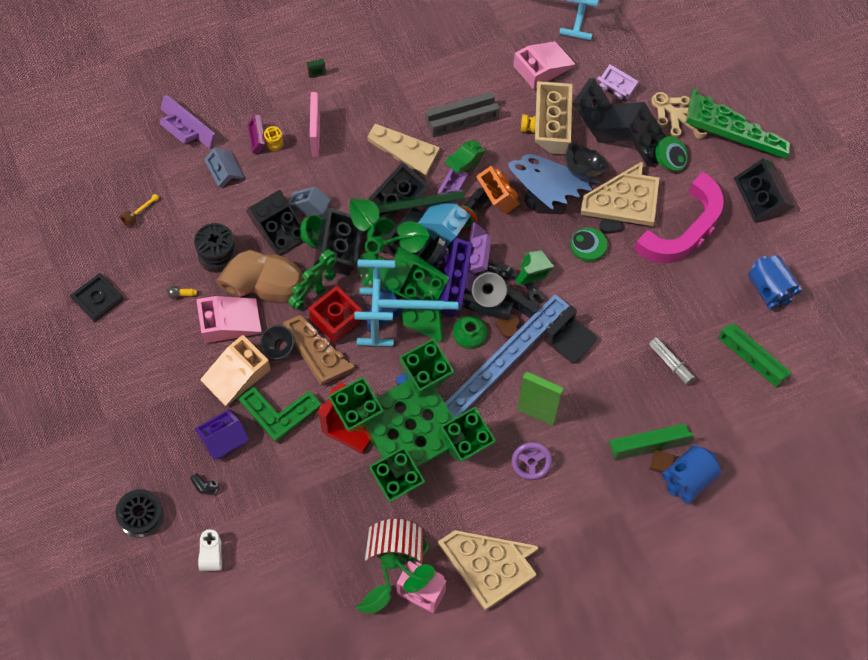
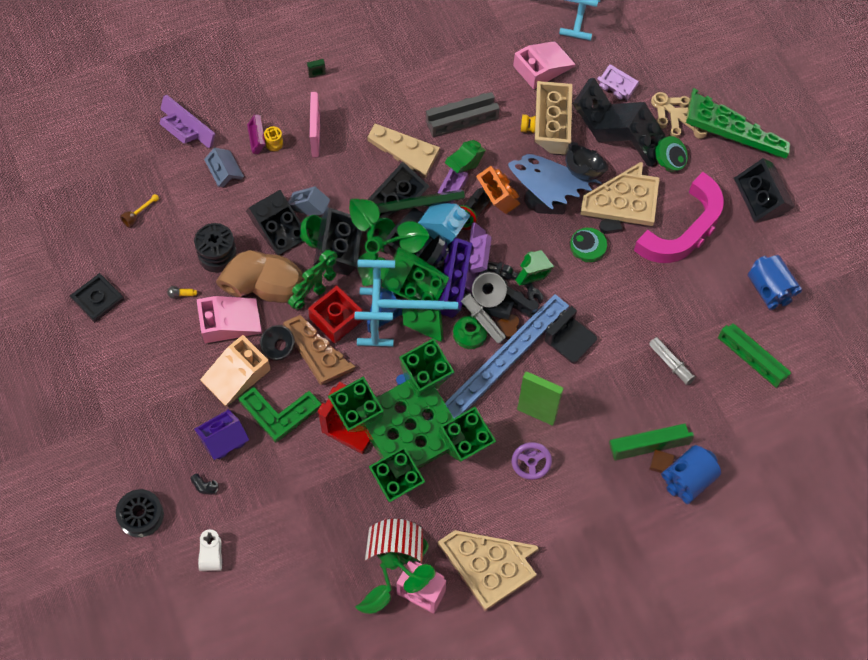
none -> light grey axle [461,293,506,343]

